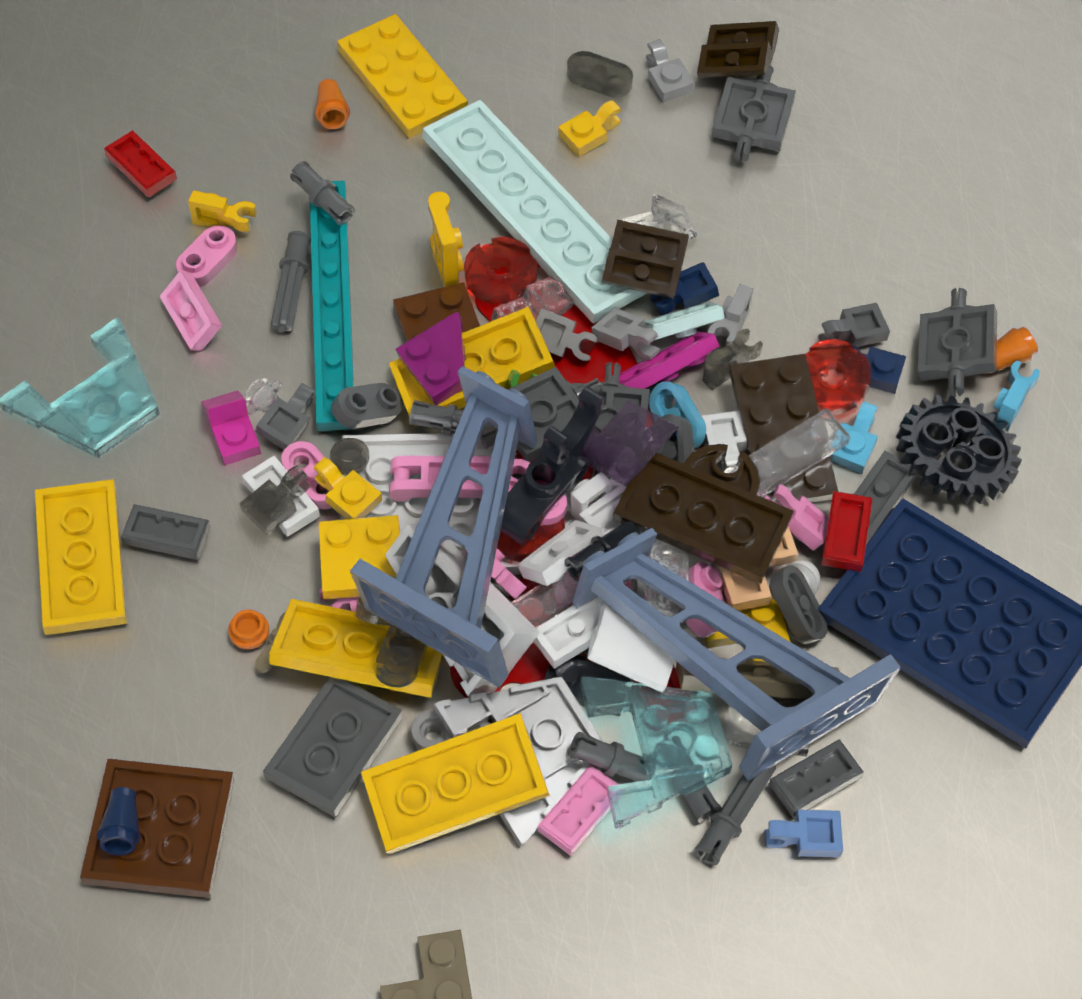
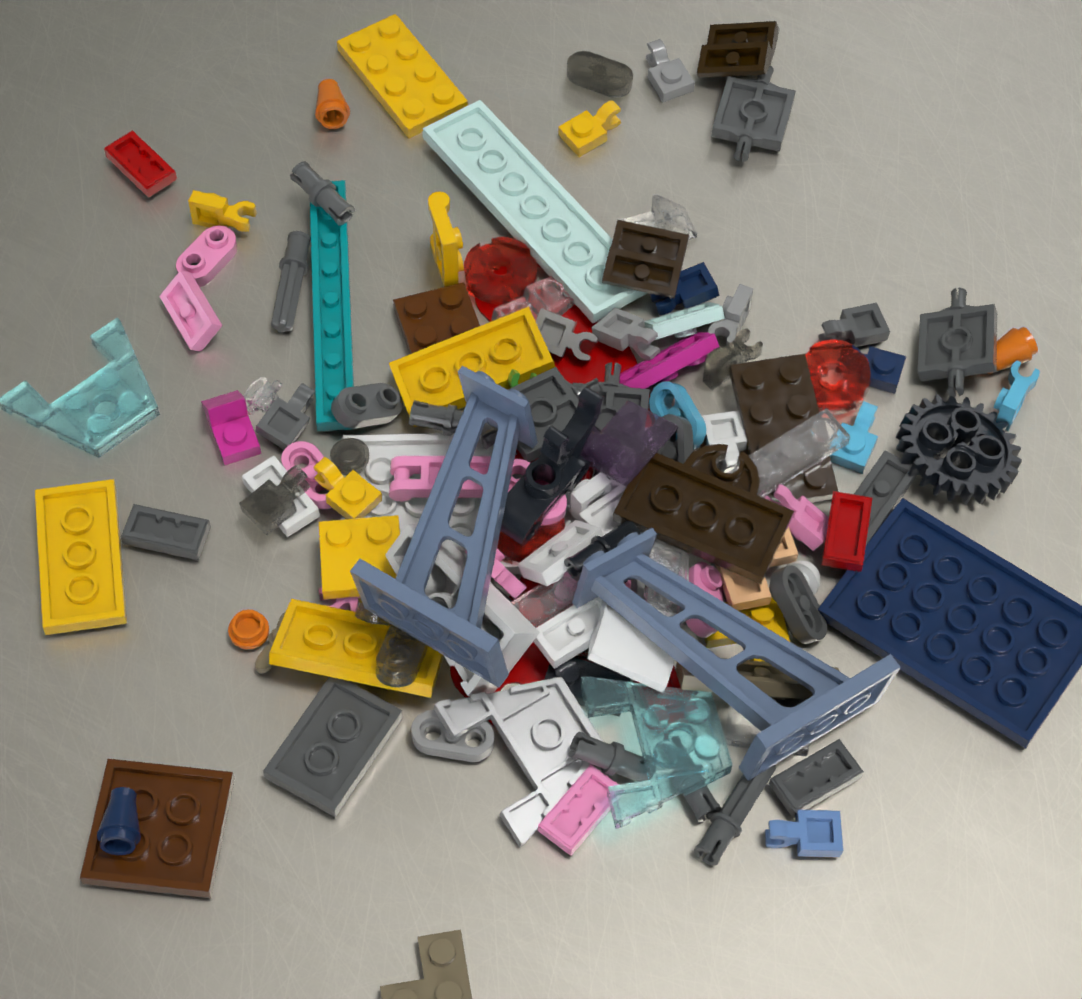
yellow plate [361,713,550,855] -> none
magenta wing [395,312,466,405] -> none

